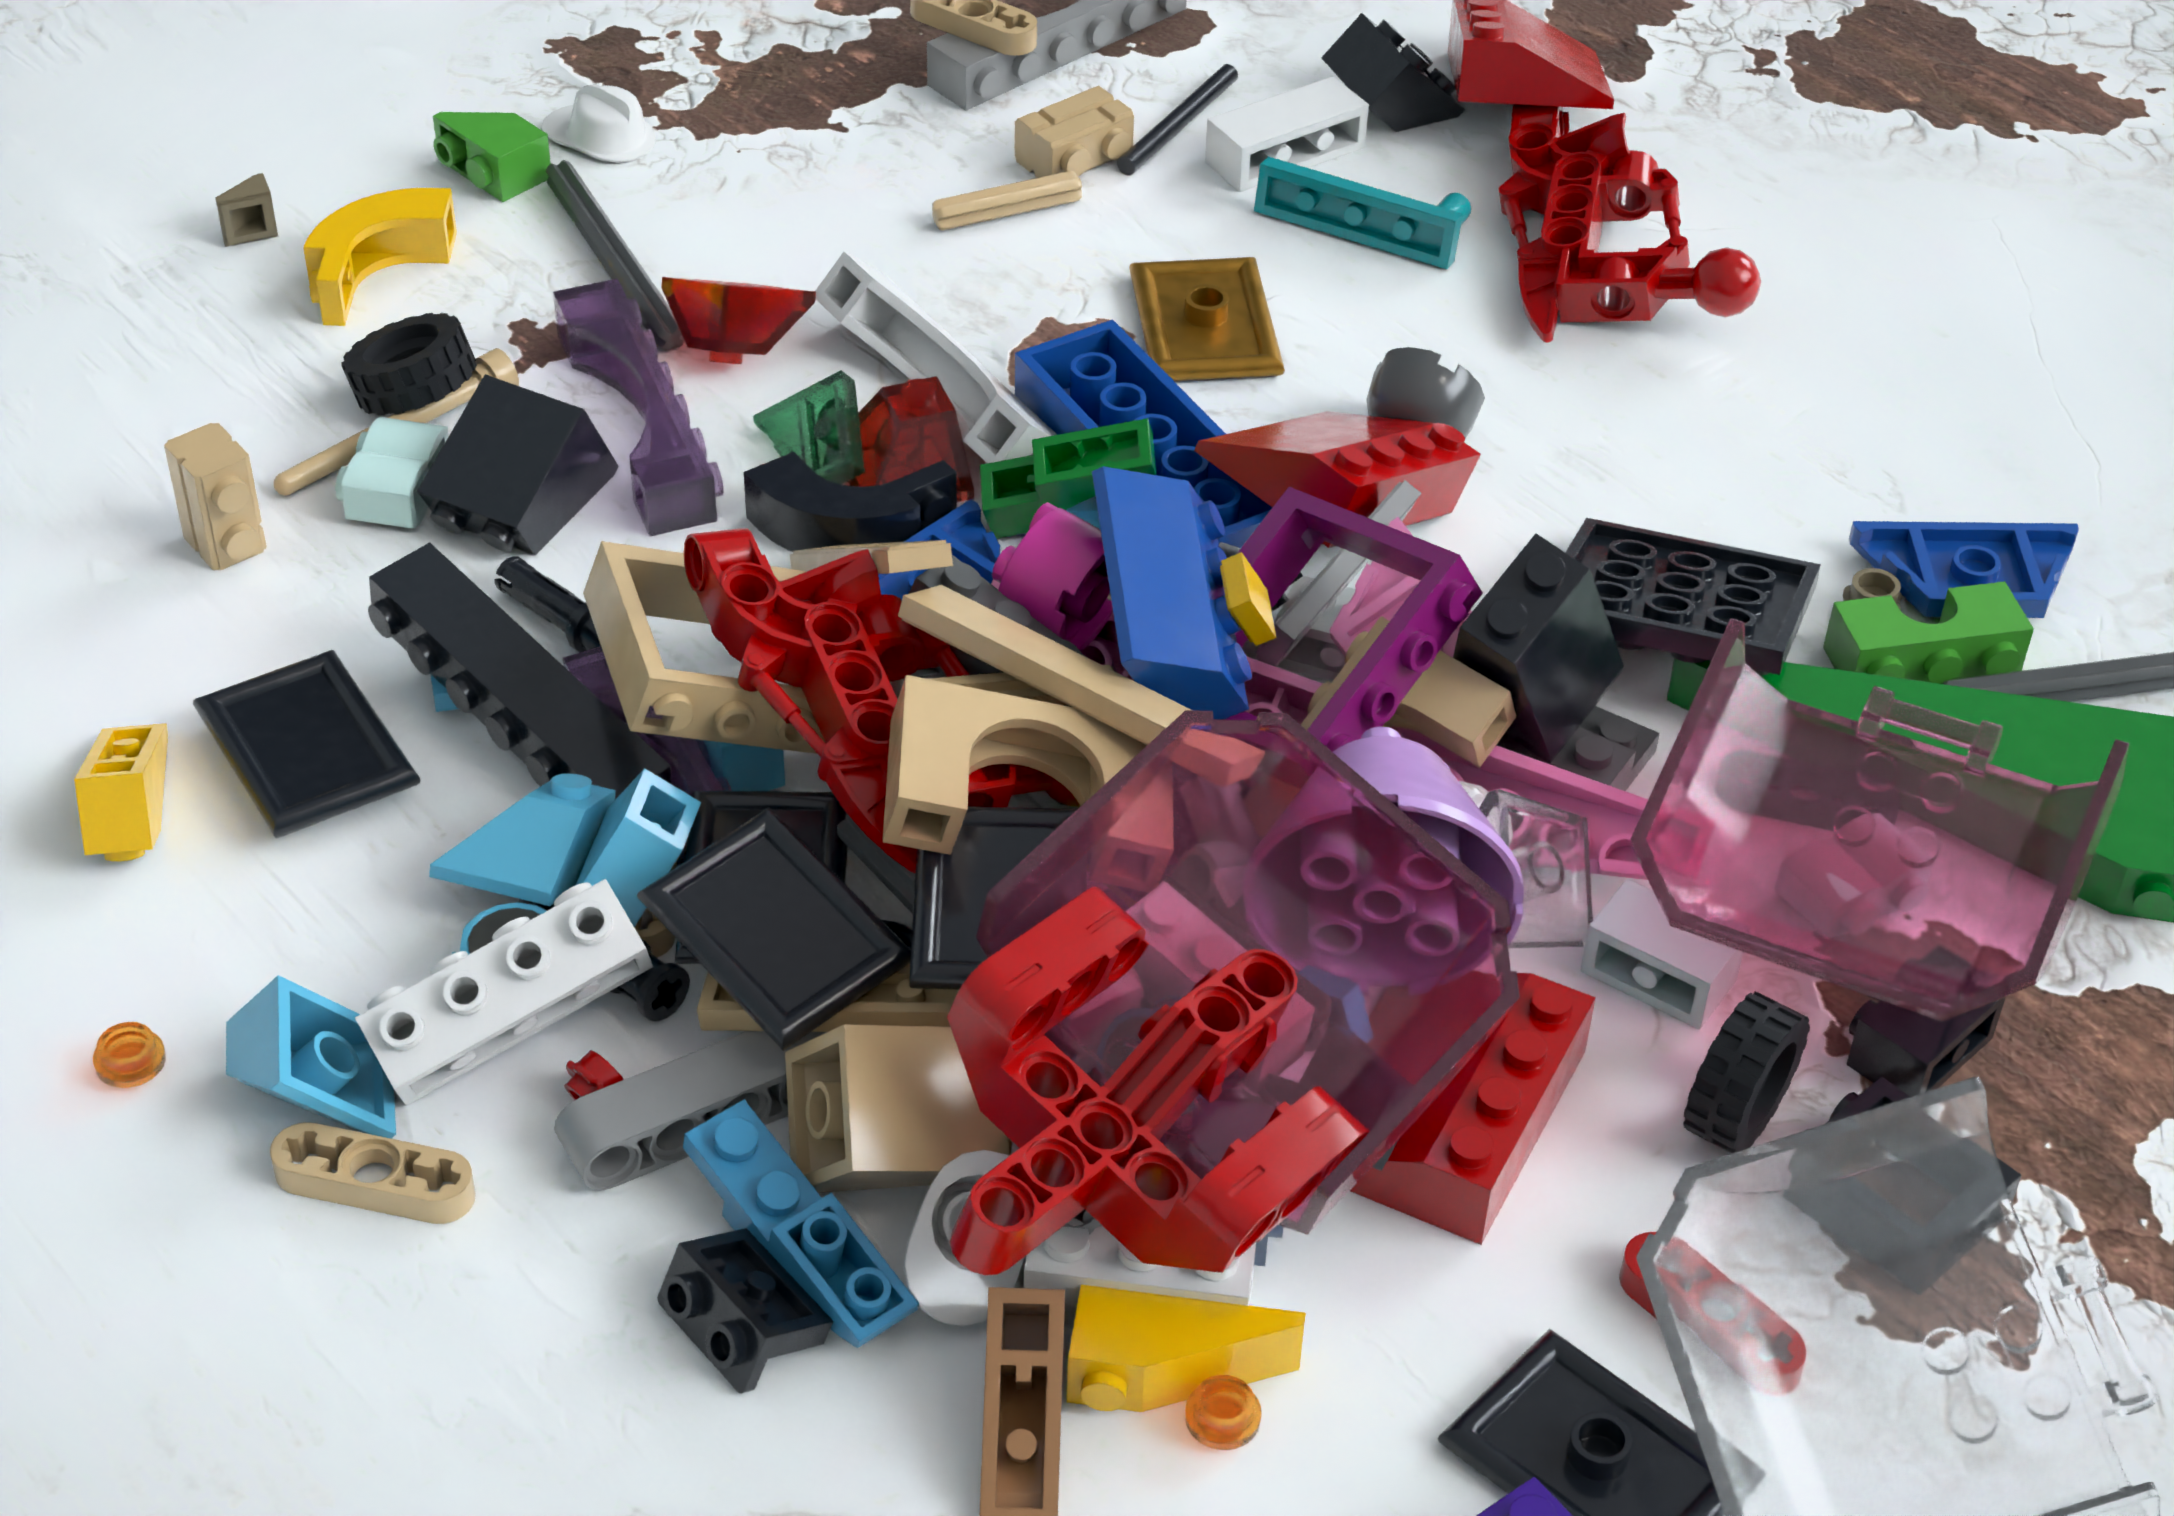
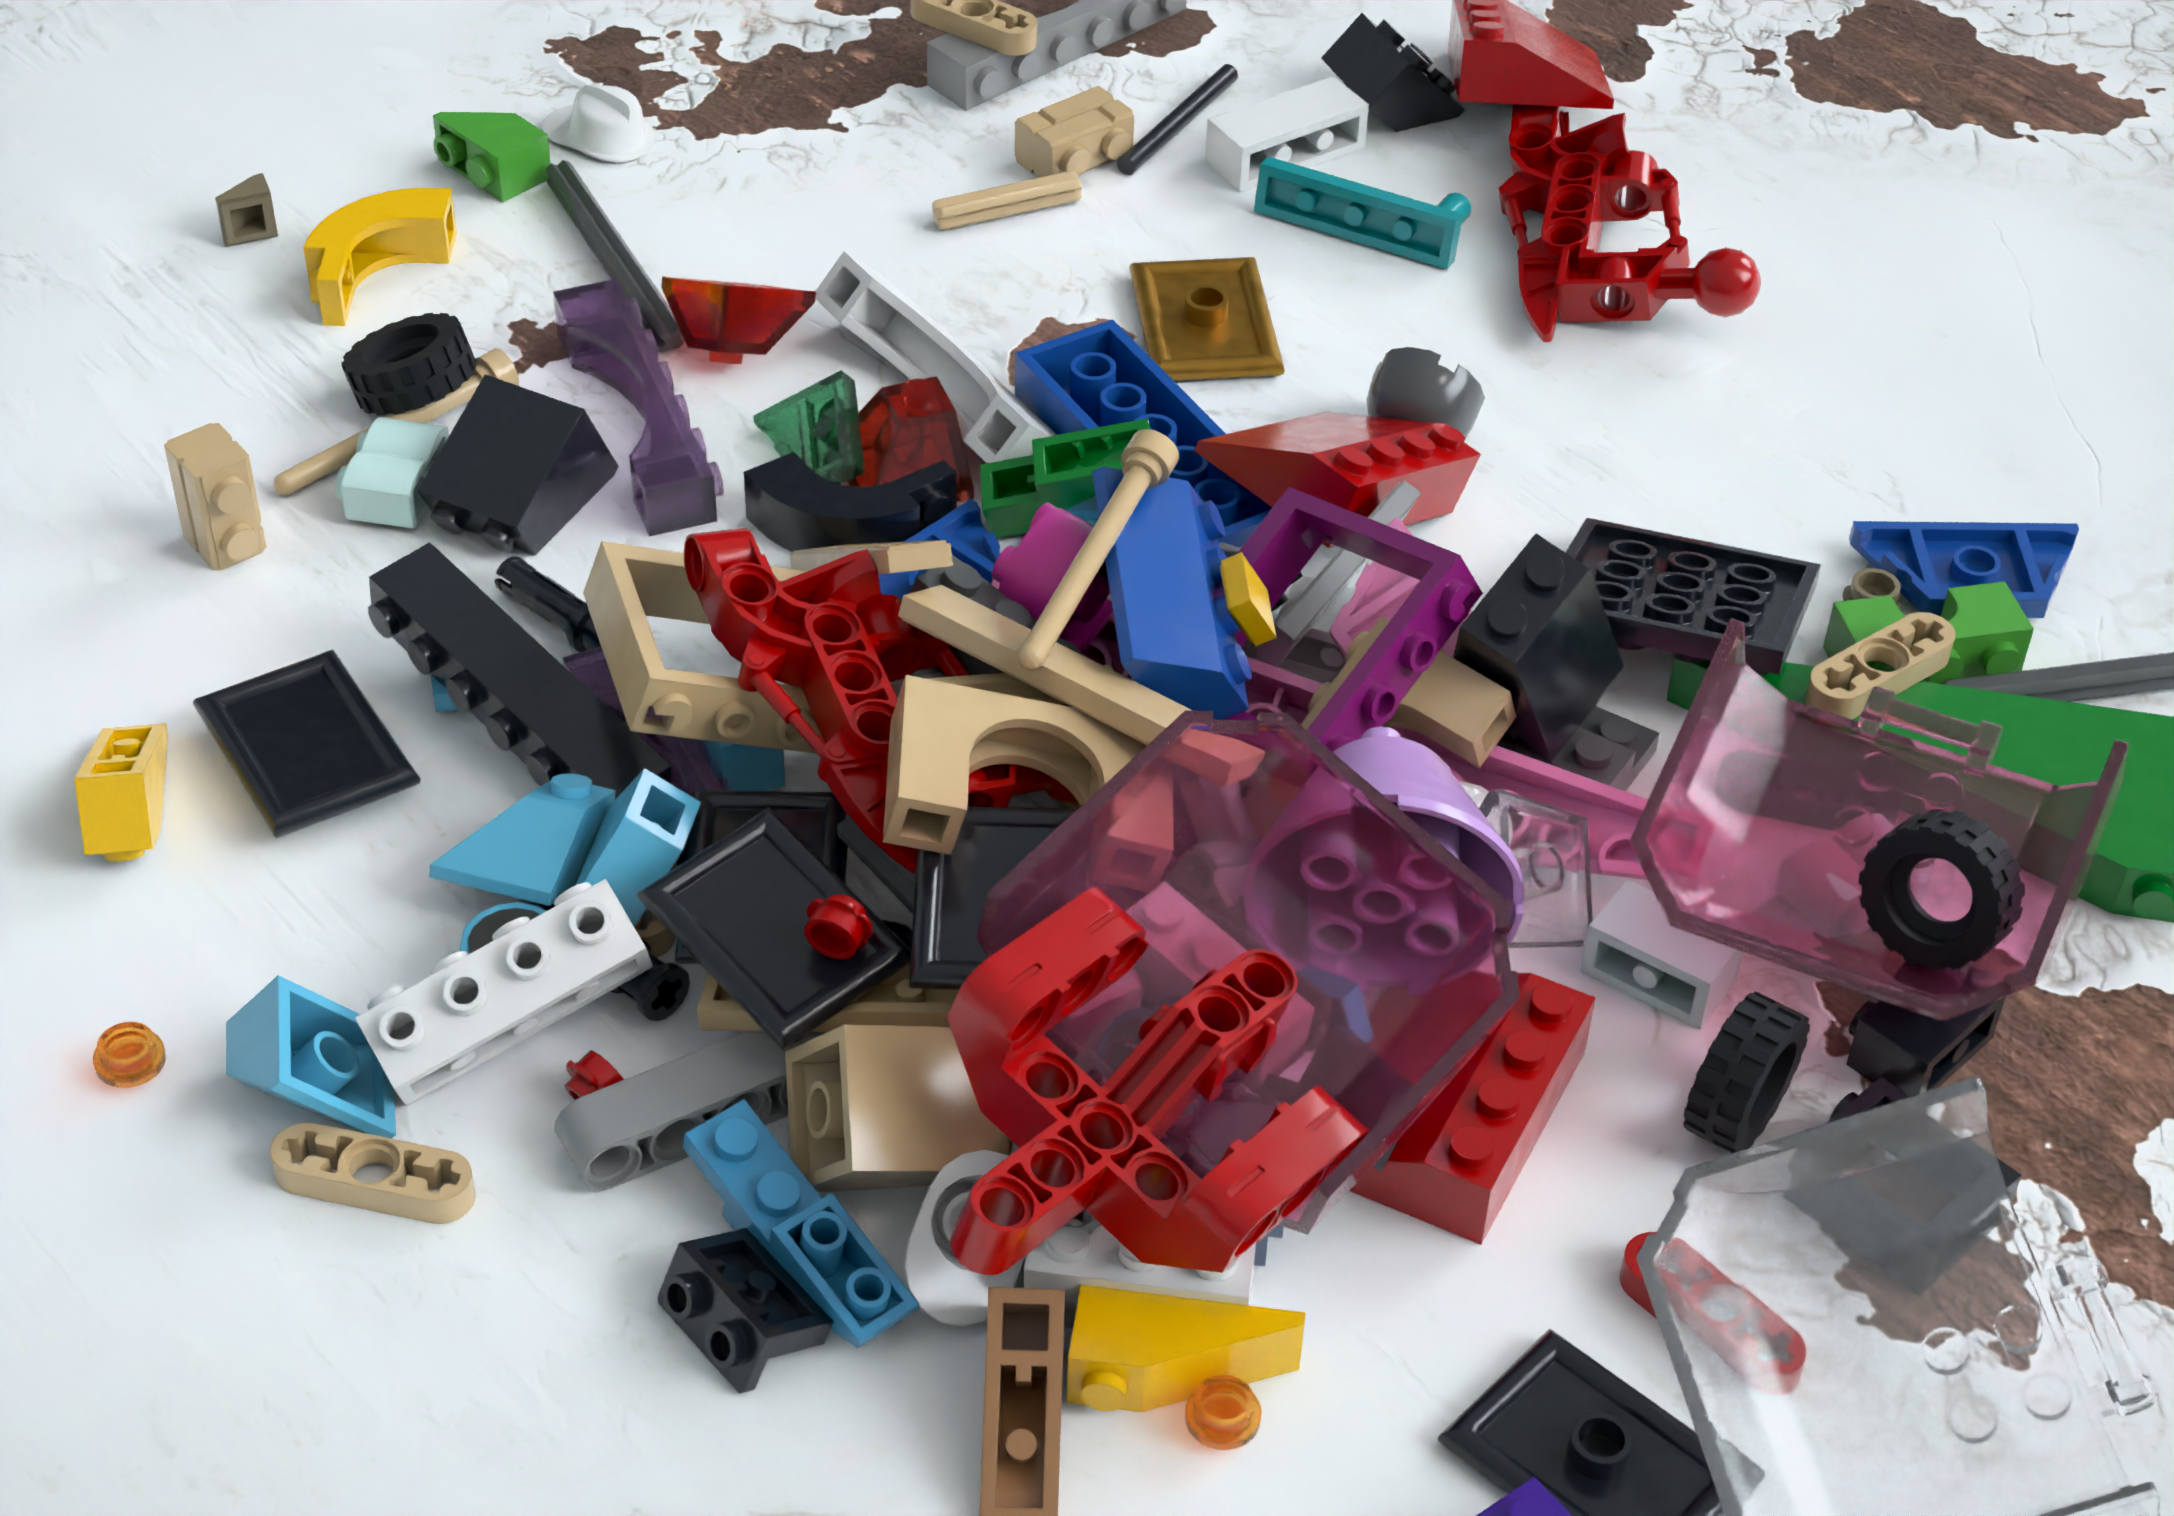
none -> red plate [804,894,873,960]
none -> tan piece [1018,429,1179,670]
none -> tan beam [1805,612,1955,722]
none -> black tyre [1858,809,2025,971]

